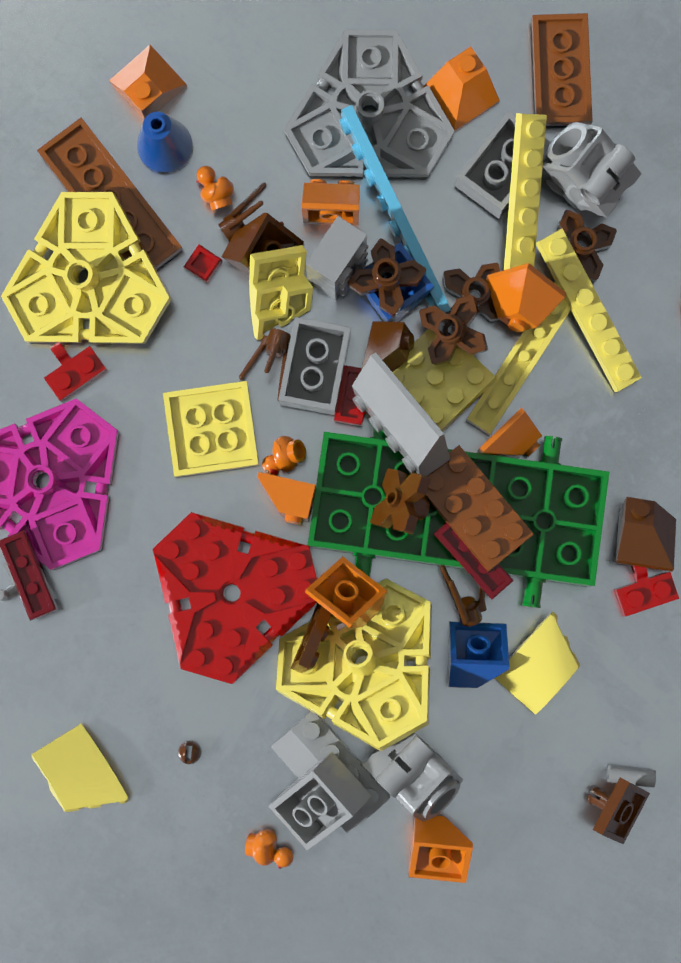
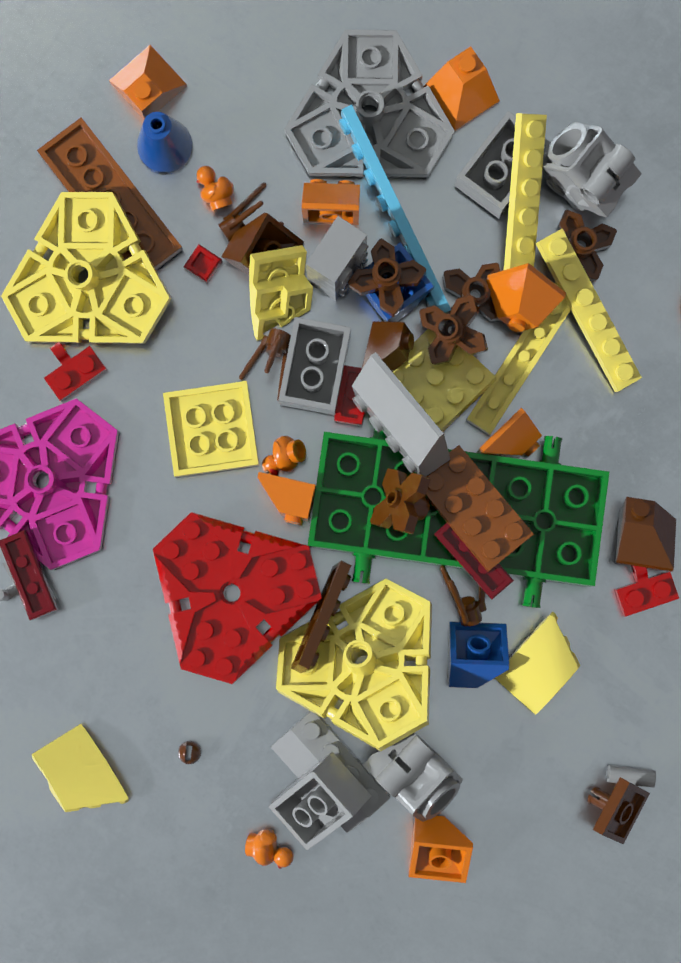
orange slope [305,556,387,628] -> none
dark orange plate [531,13,593,126] -> none

